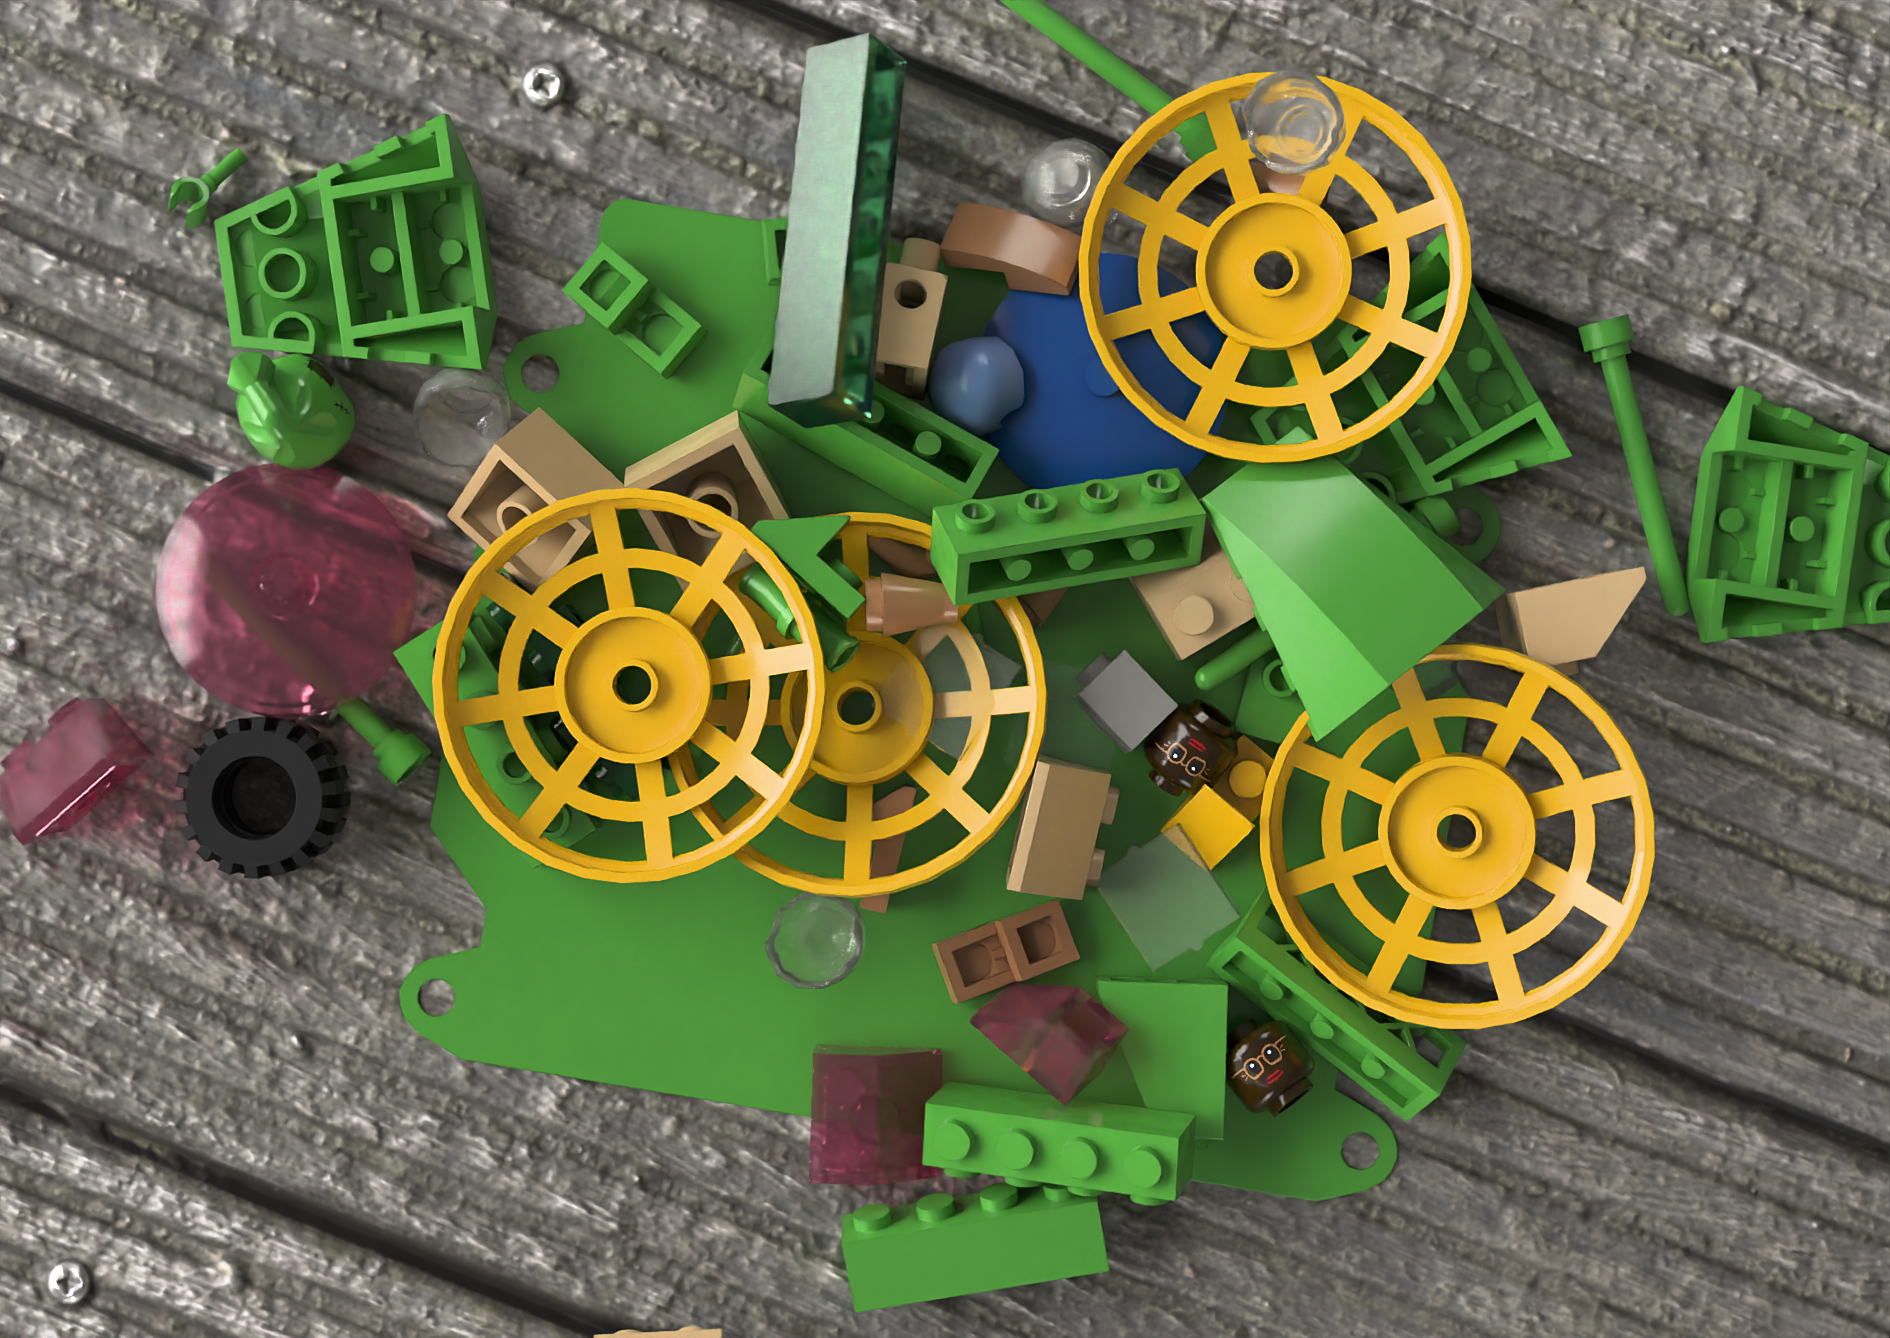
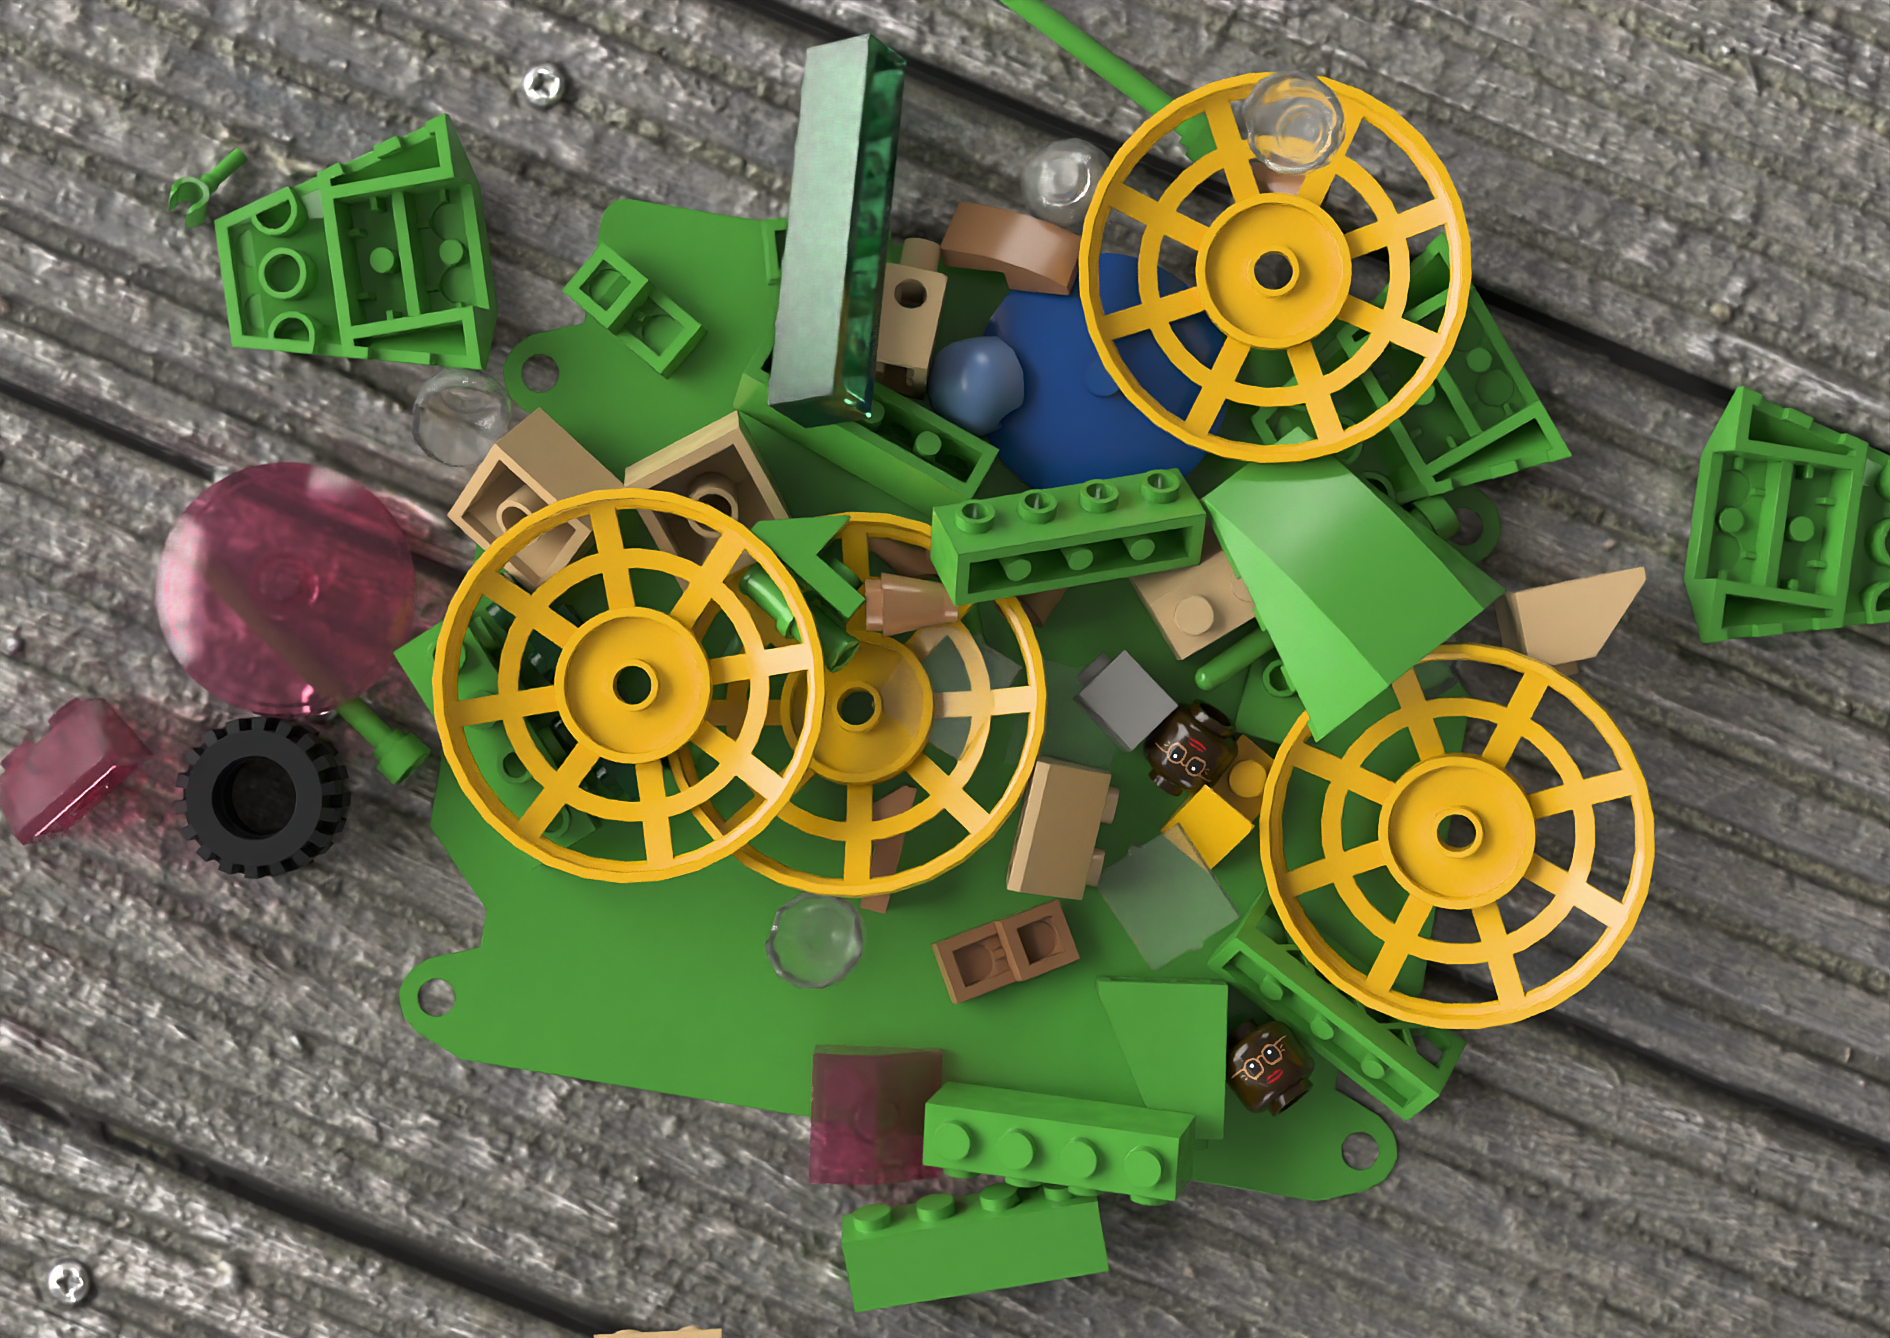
bright green piece [227,351,356,470] -> none
clear pink slope [969,983,1129,1106] -> none
bright green piece [1578,314,1690,616] -> none

